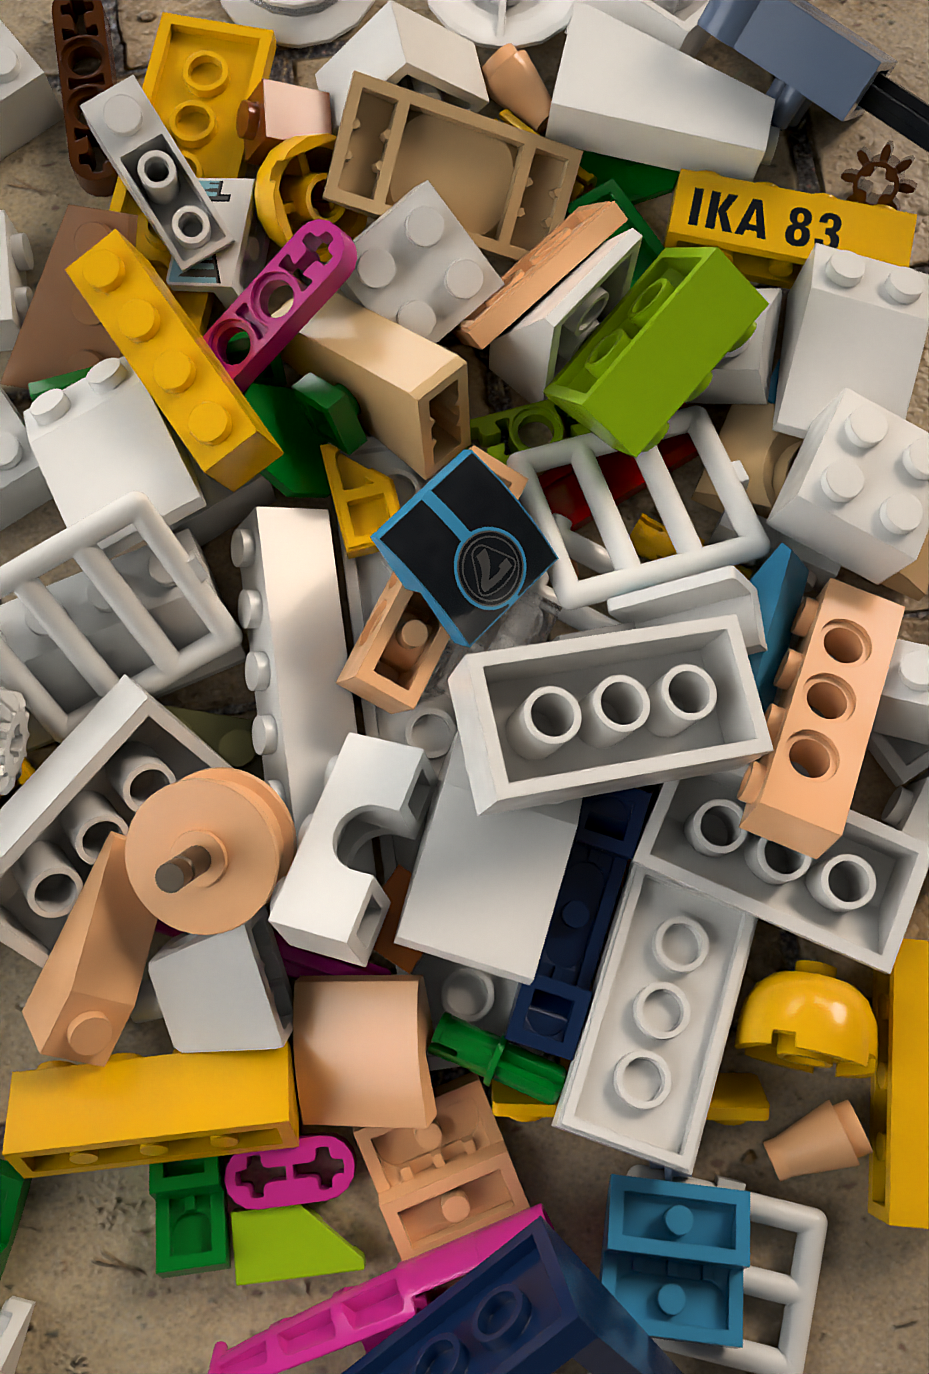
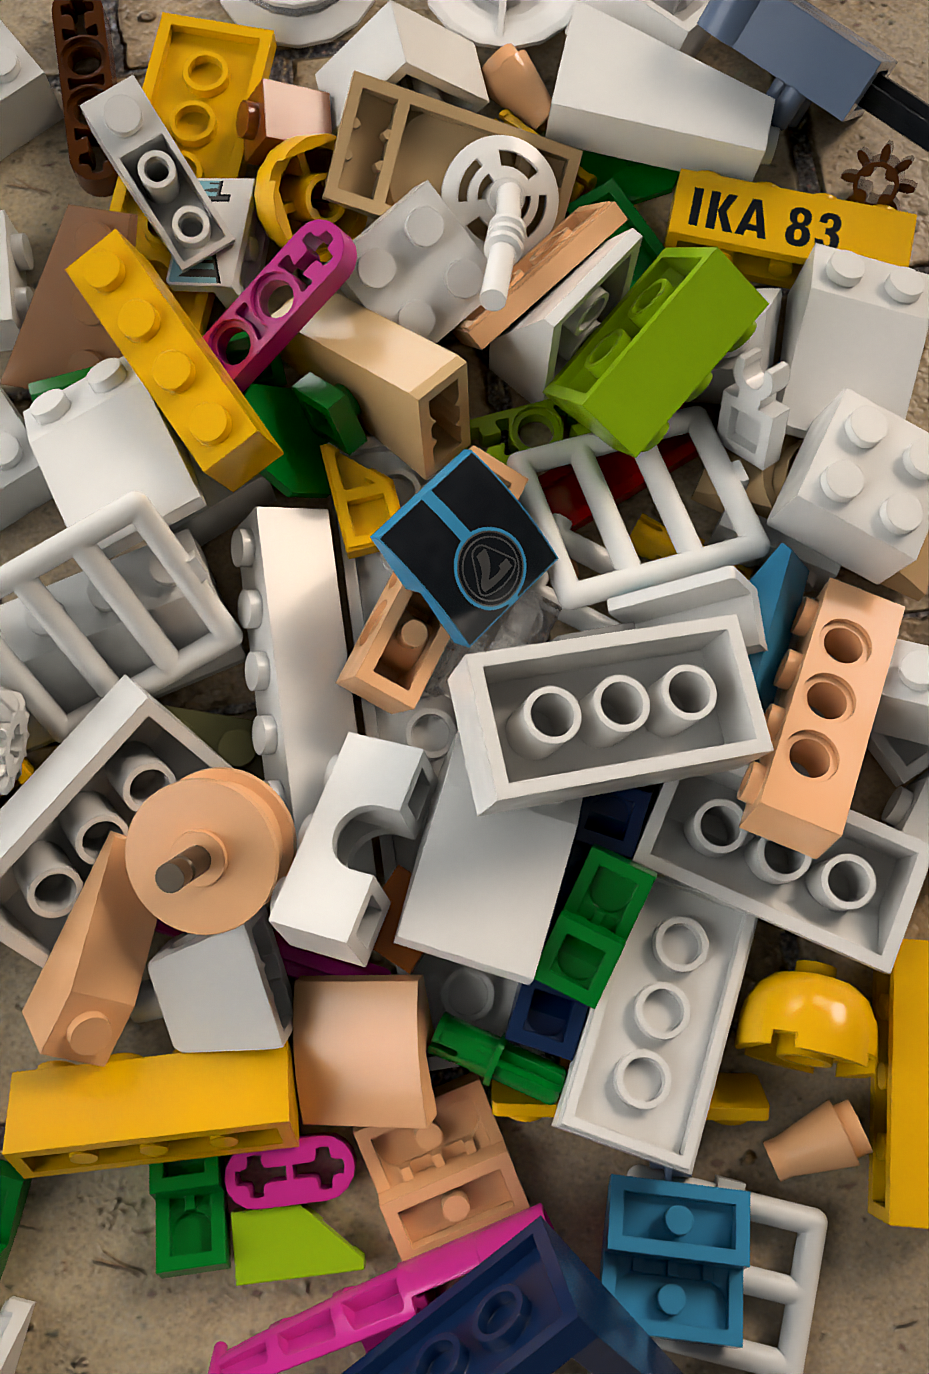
none -> white dish [441,135,559,311]
none -> green slope [534,843,658,1009]
none -> white plate [717,346,790,471]

